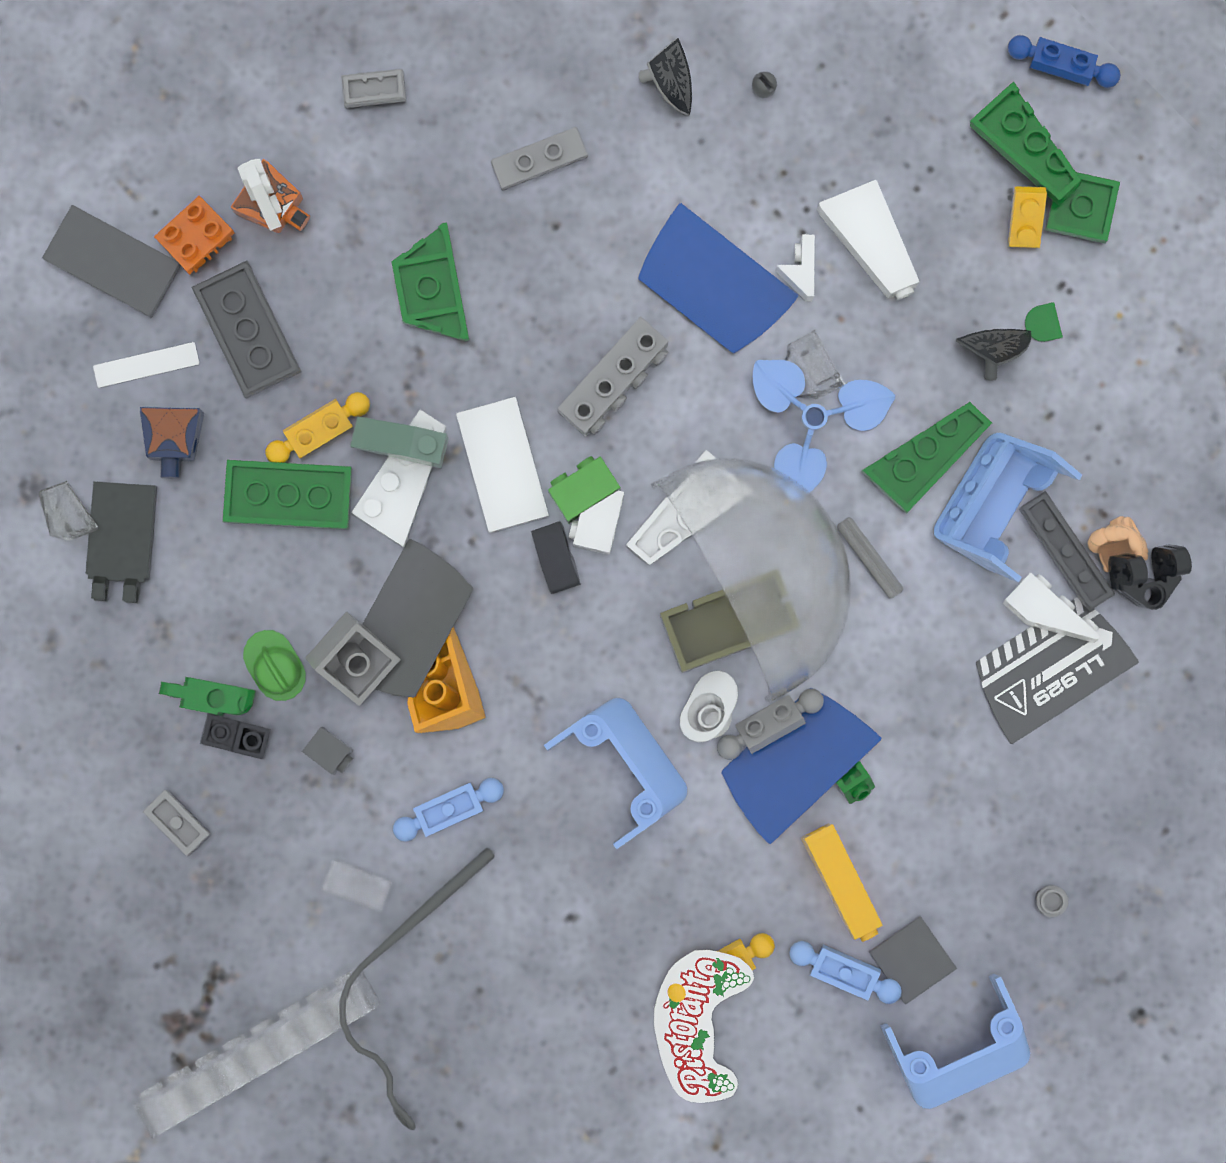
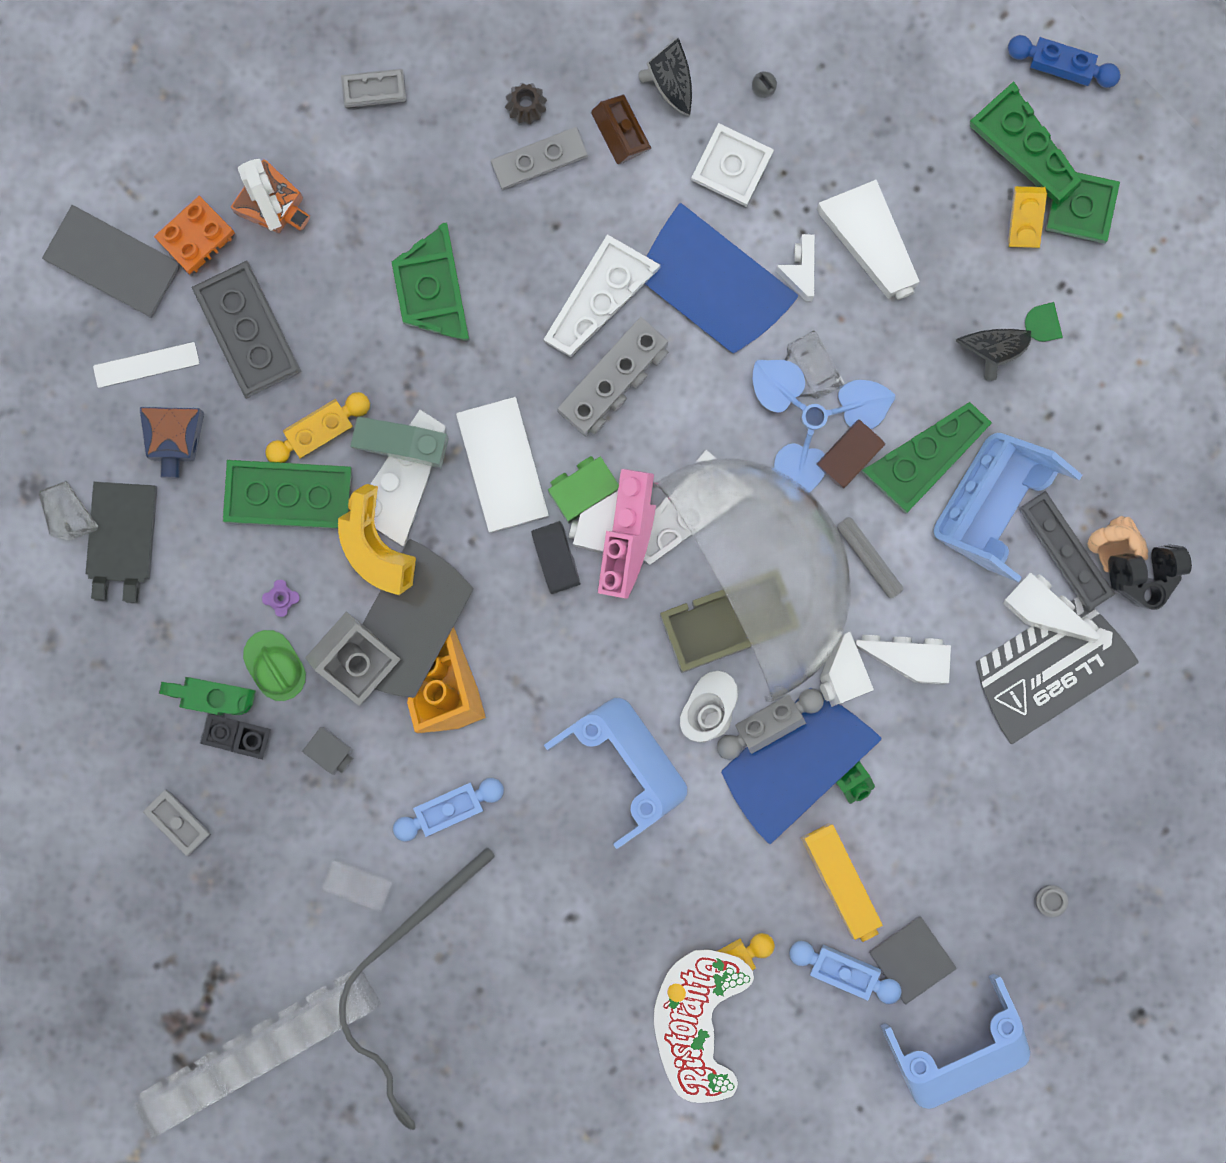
none -> medium lavender plate [262,580,300,617]
none -> yellow arch [338,484,416,595]
none -> dark brown piece [505,82,547,124]
none -> white wing [544,234,661,357]
none -> reddish brown slope [591,94,651,164]
none -> bright pink slope [598,469,656,598]
none -> white plate [691,123,774,207]
none -> reddish brown slope [817,419,886,488]
none -> white slope [820,632,874,707]
none -> white slope [854,635,951,684]

